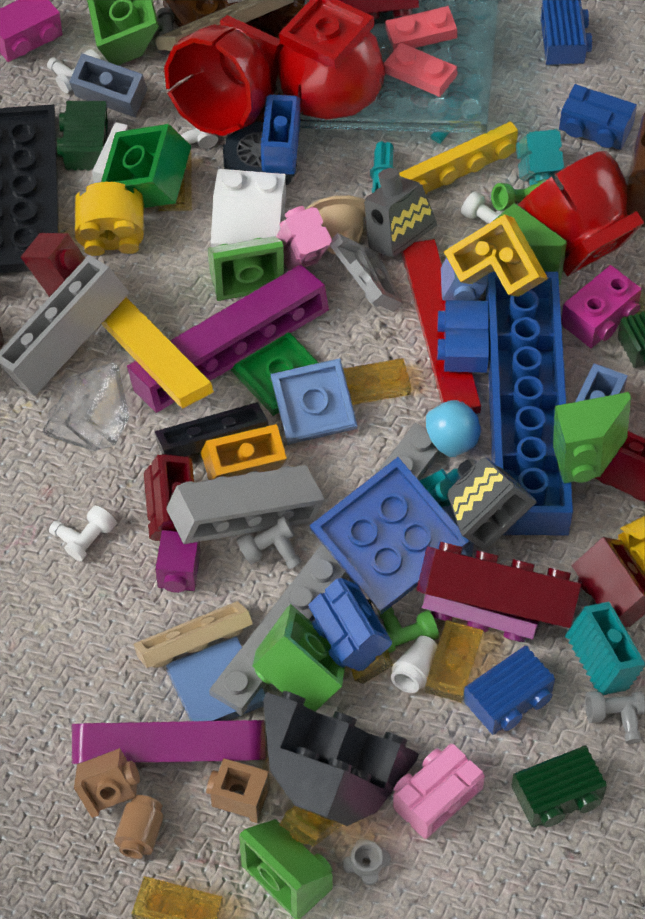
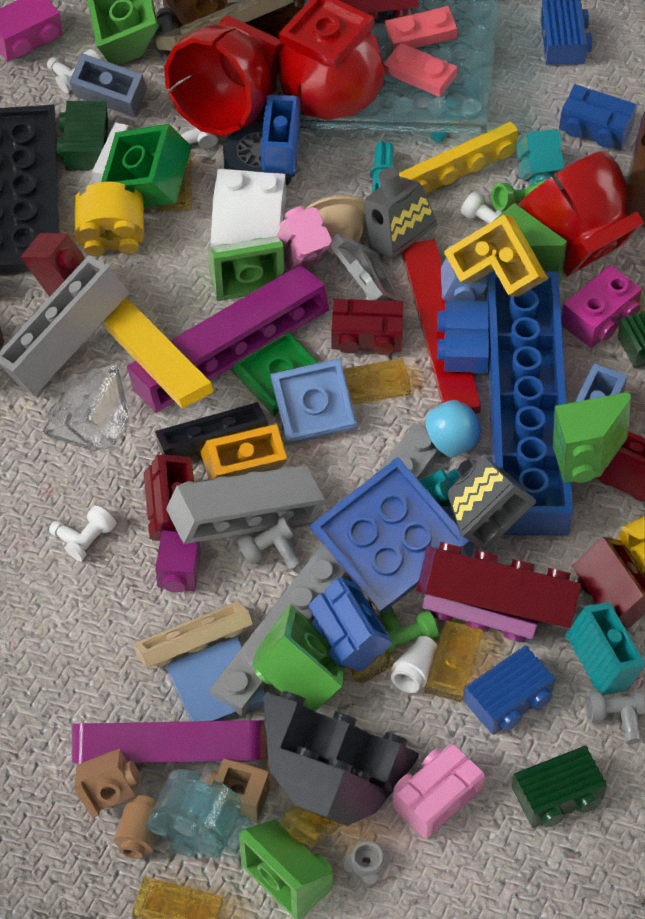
none -> clear light blue brick [146,770,242,858]
none -> dark red brick [331,299,404,355]

